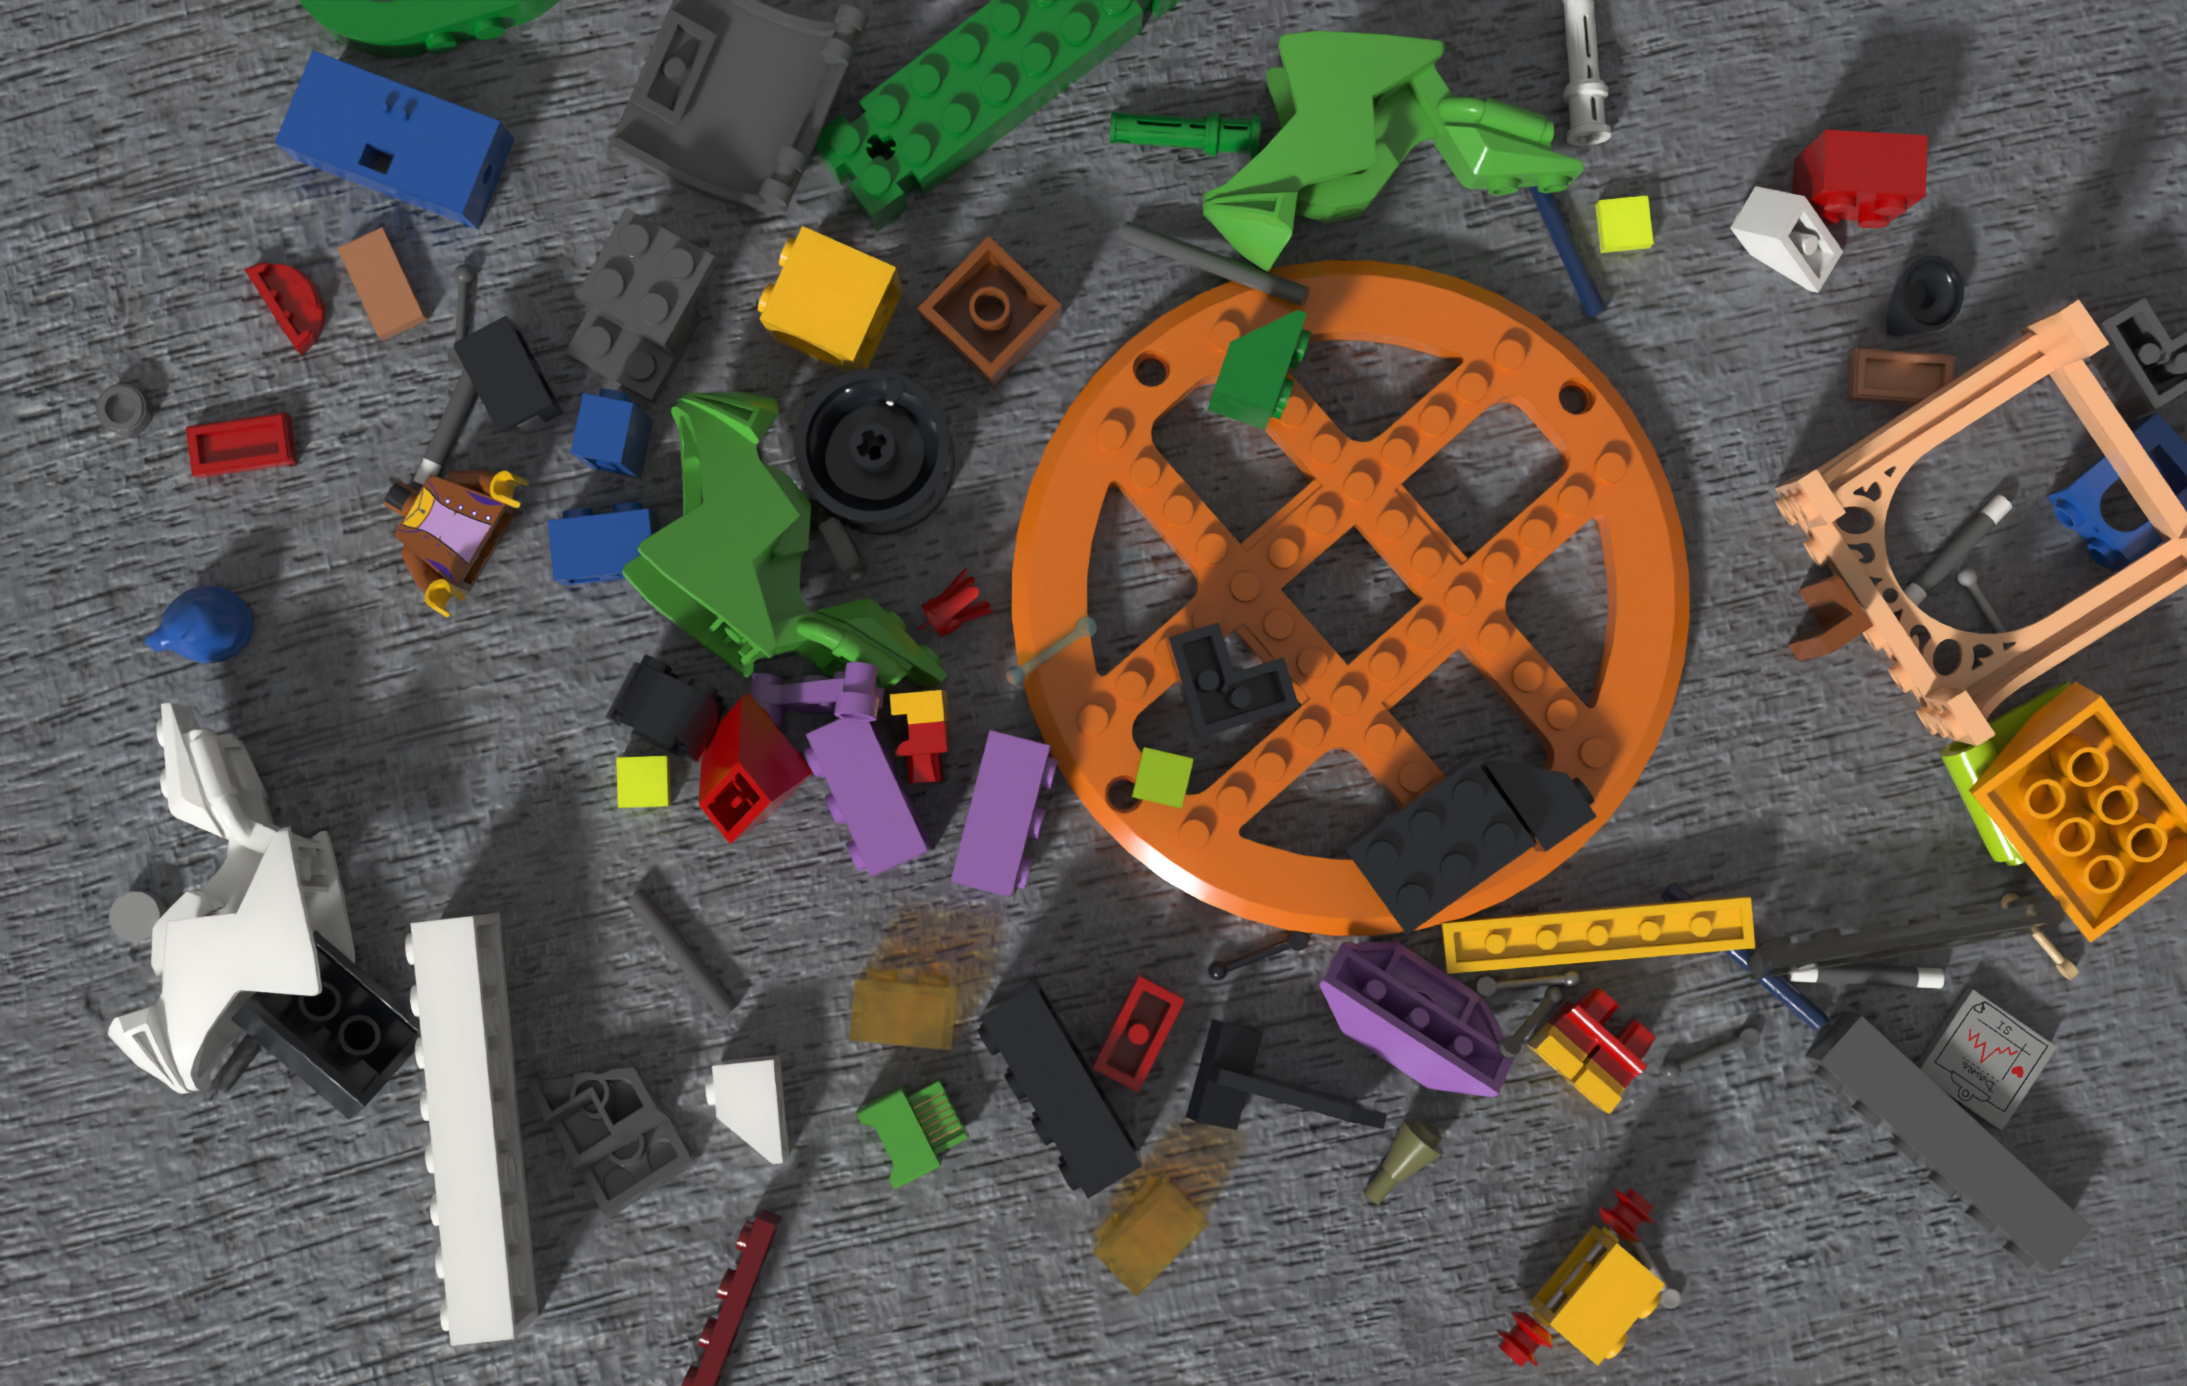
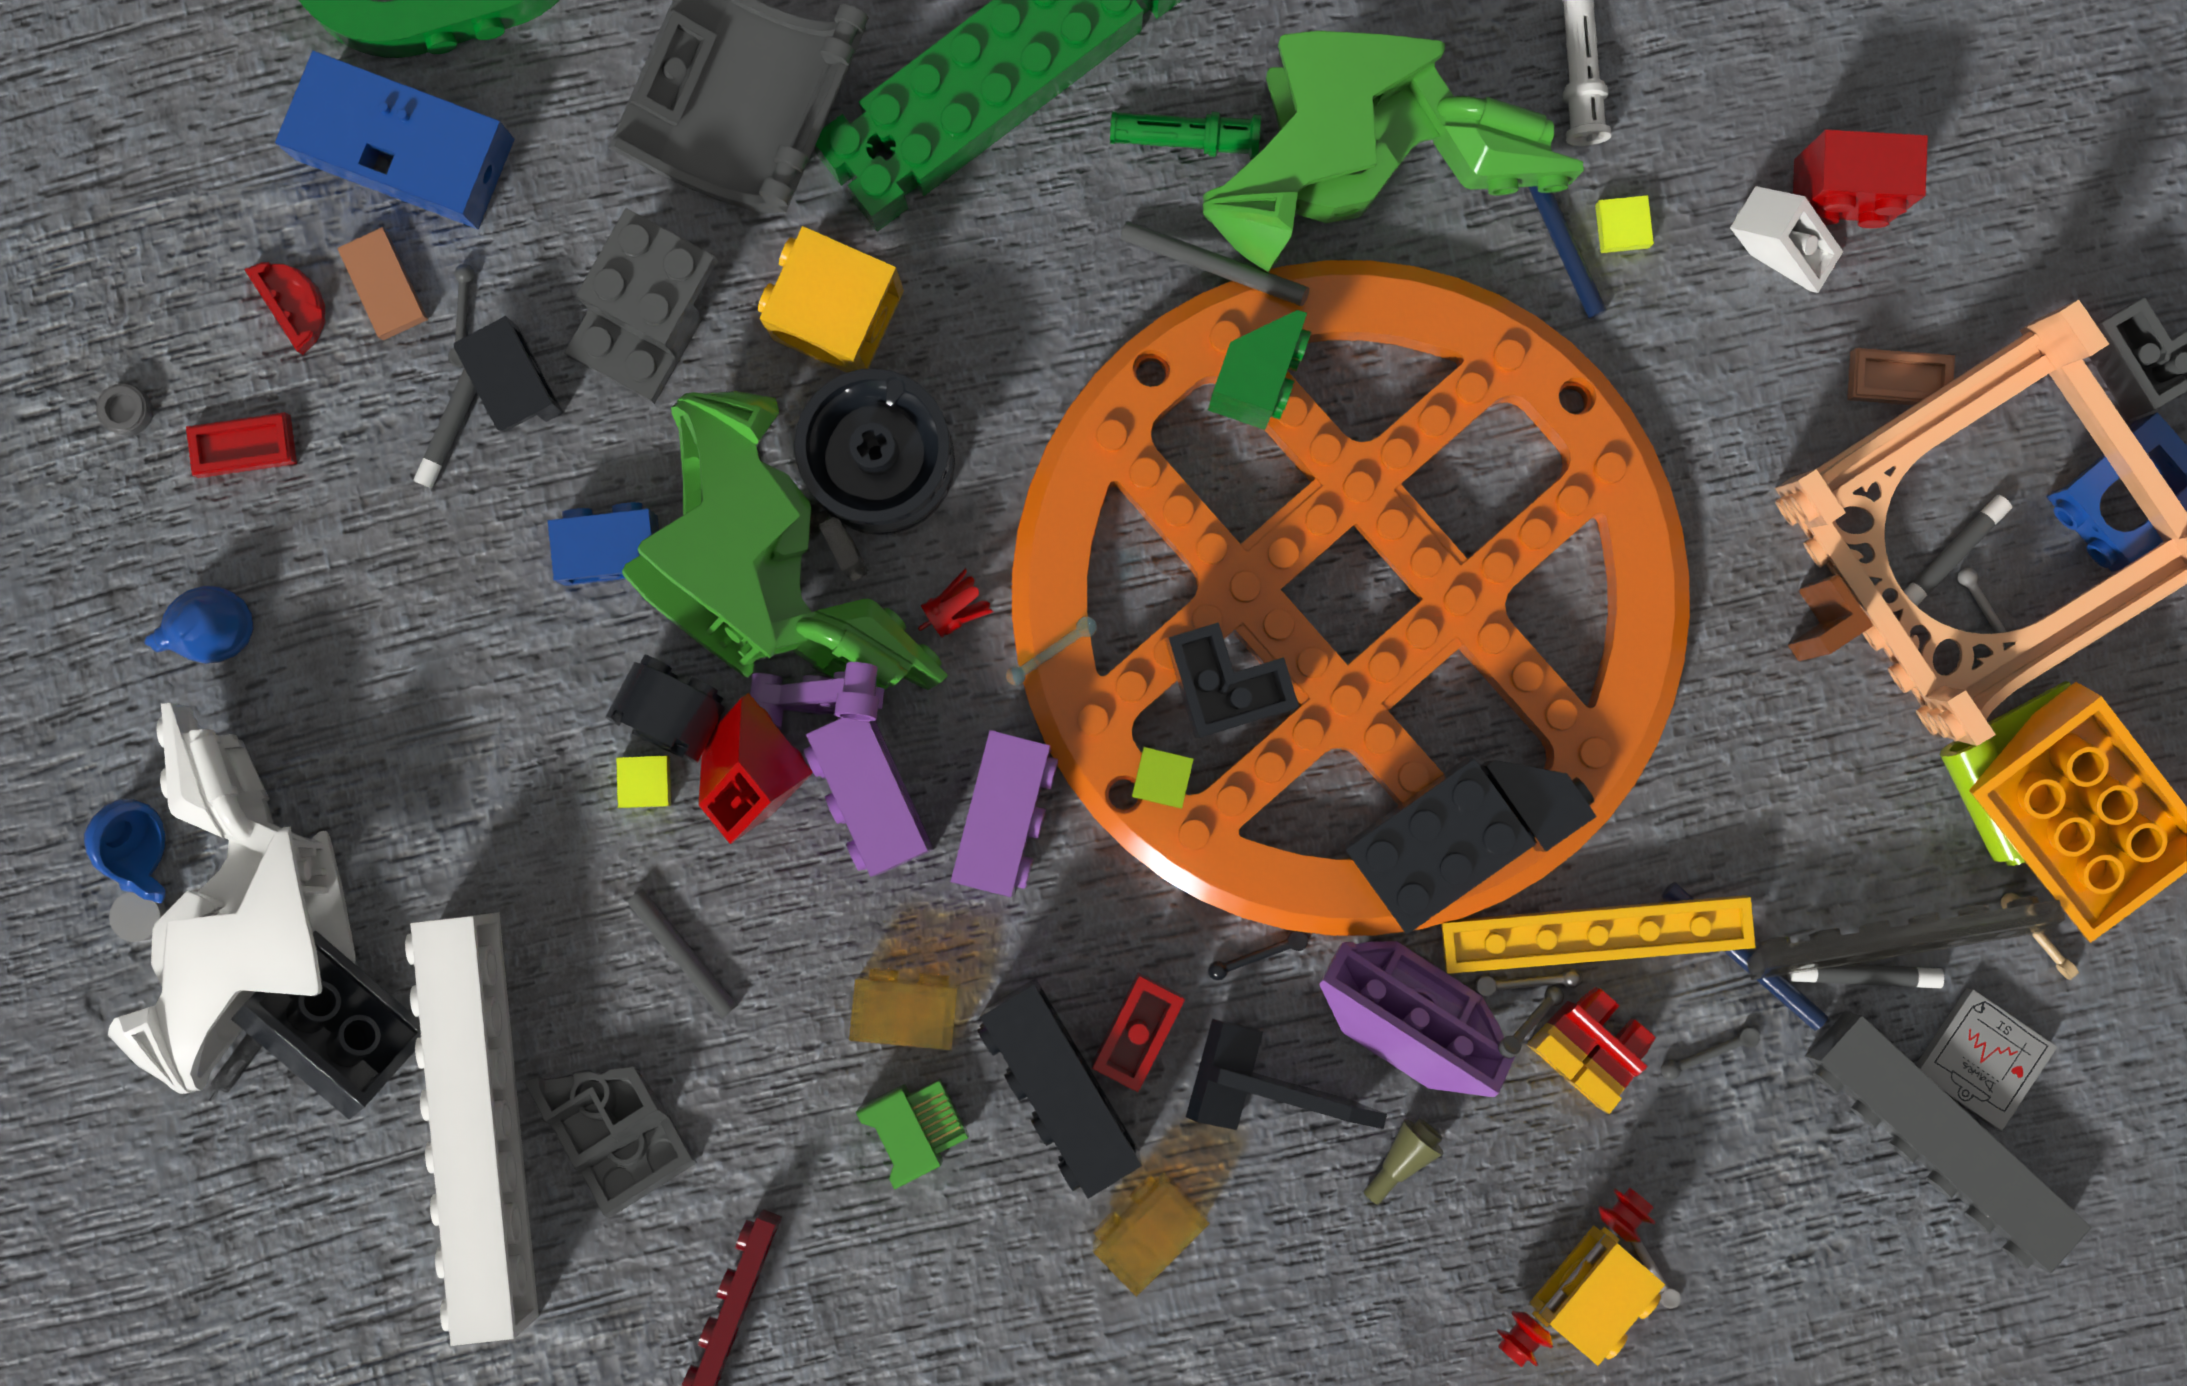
torso [384,469,529,618] -> none
blue brick [570,388,653,479] -> none
white slope [705,1055,789,1164] -> none
red hips [890,690,952,784] -> none
dark orange brick [918,235,1062,389] -> none
black piece [1886,255,1964,336] -> none
none -> blue hat [84,799,165,904]

